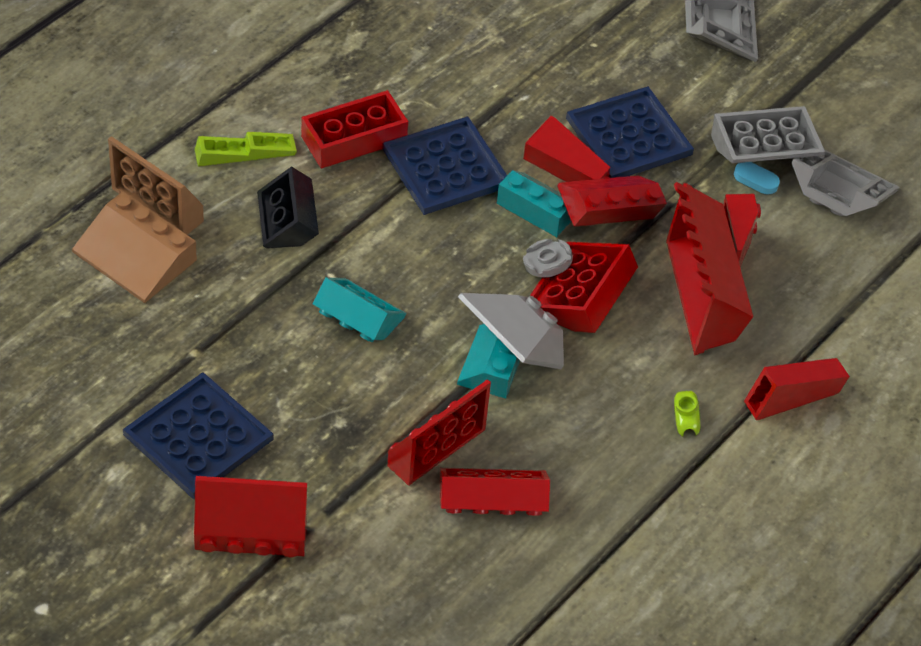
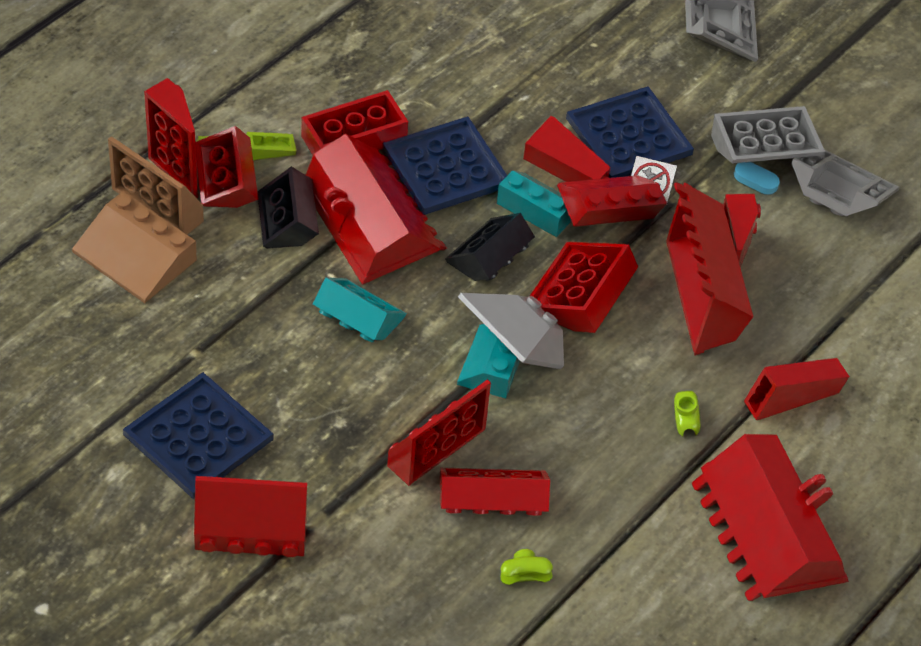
light grey tile [523,239,573,277] -> none
none -> red slope [144,78,198,198]
none -> red slope [196,126,258,208]
none -> red piece [306,134,447,285]
none -> black slope [445,213,535,281]
none -> lime piece [500,549,553,585]
none -> clear sticker [631,156,677,205]
none -> red piece [692,434,849,601]

